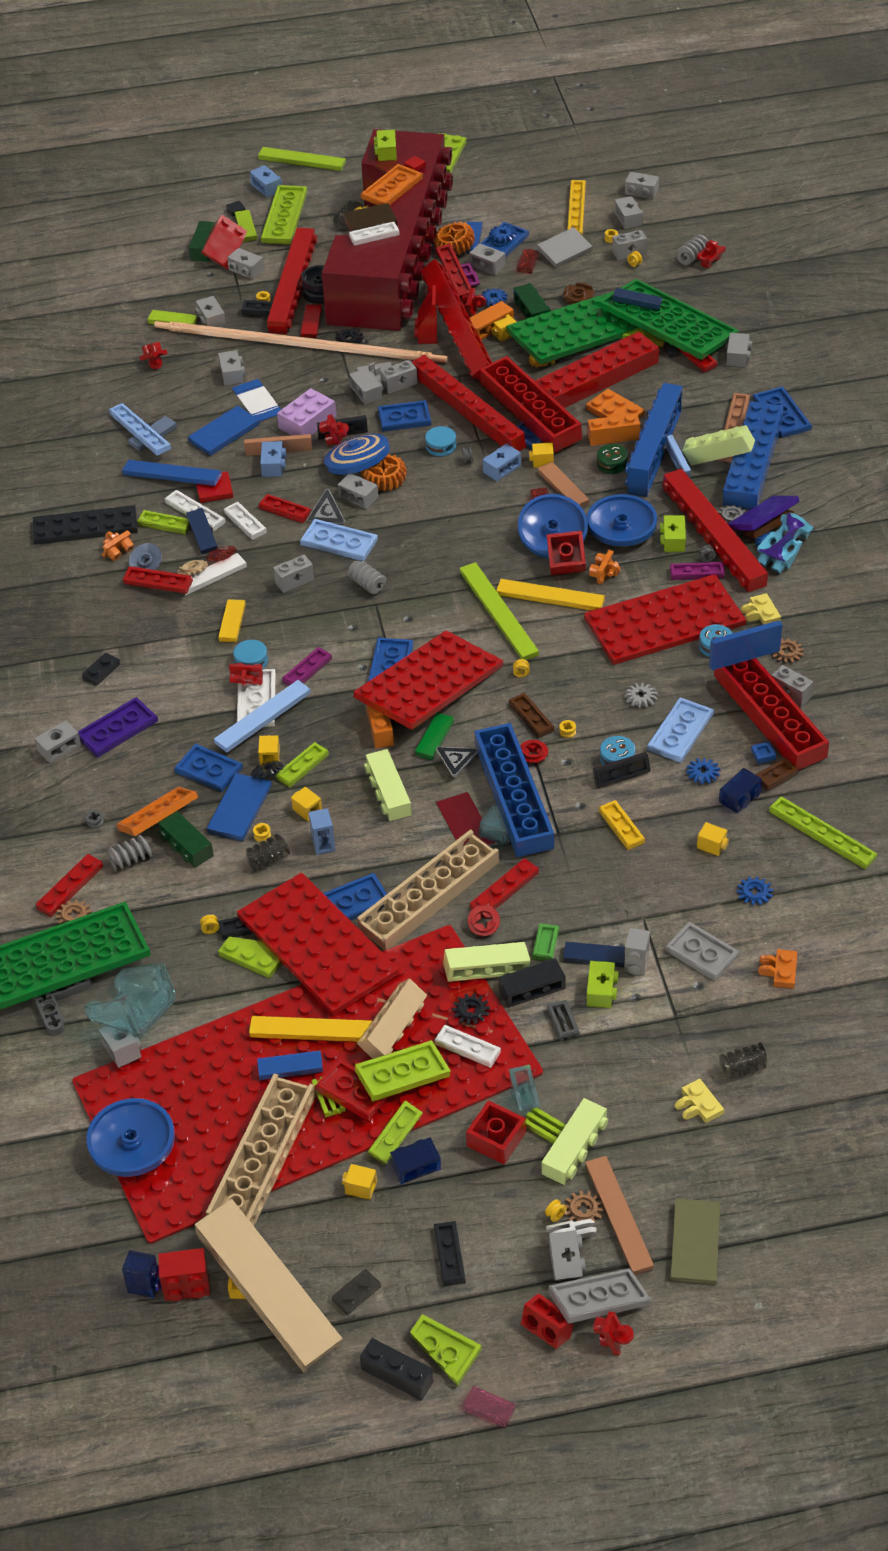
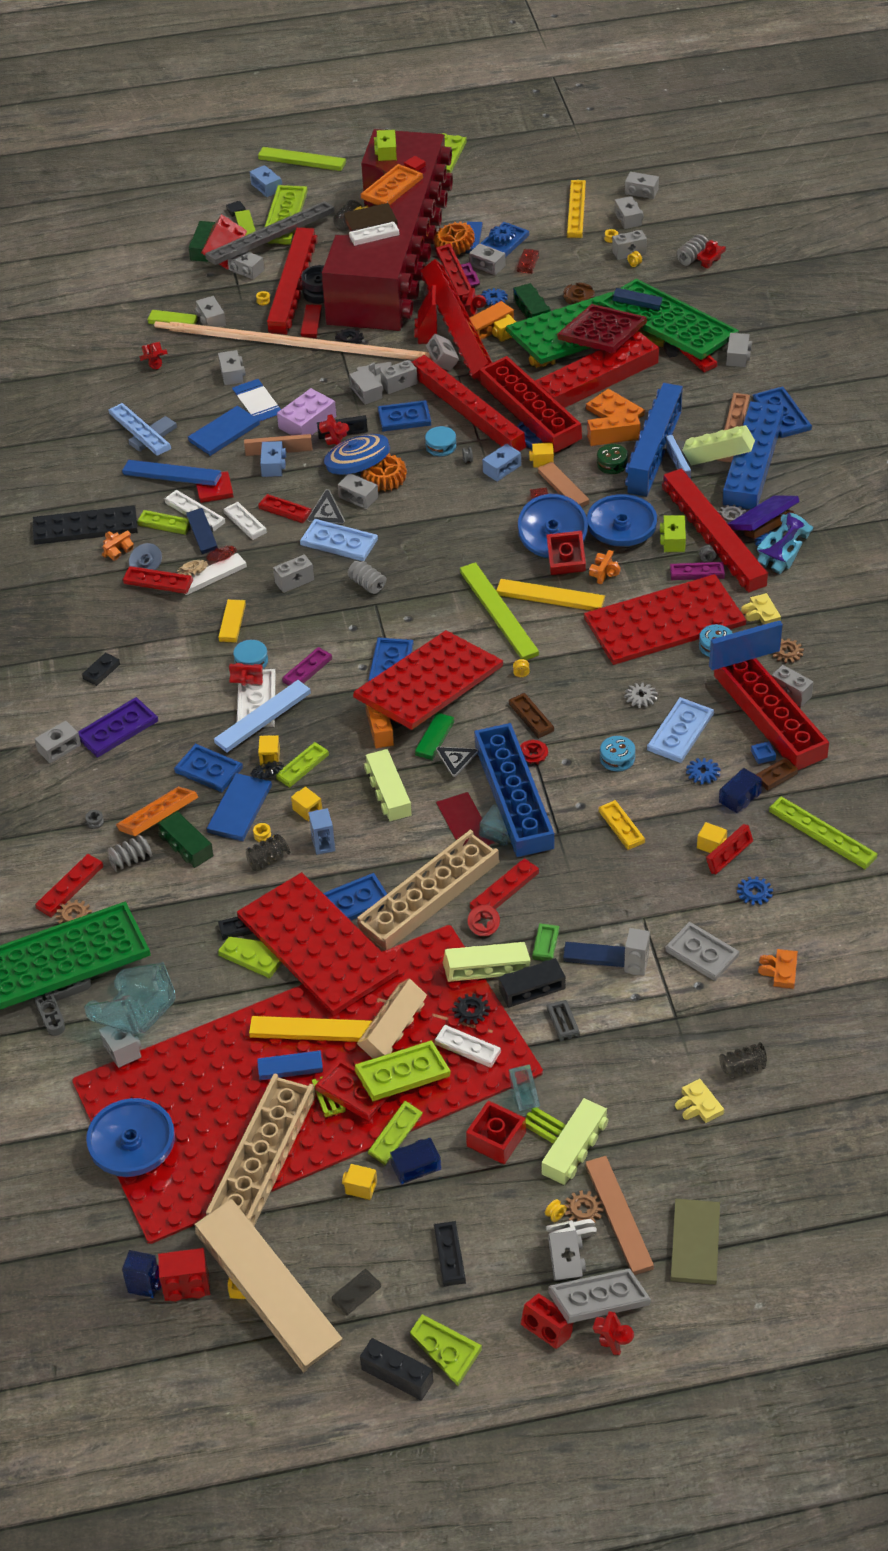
yellow bush [200,915,219,934] -> none
black plate [241,300,273,317] -> none
clear pink tile [463,1386,516,1428] -> none
light grey tile [537,227,592,268] -> none
yellow bush [559,720,576,738] -> none
lime brick [587,961,619,1008] -> none
black tile [593,752,651,788] -> none
none -> flat silver plate [205,201,334,265]
none -> light grey brick [426,334,459,371]
none -> dark red plate [557,304,647,353]
none -> red tile [706,824,753,875]

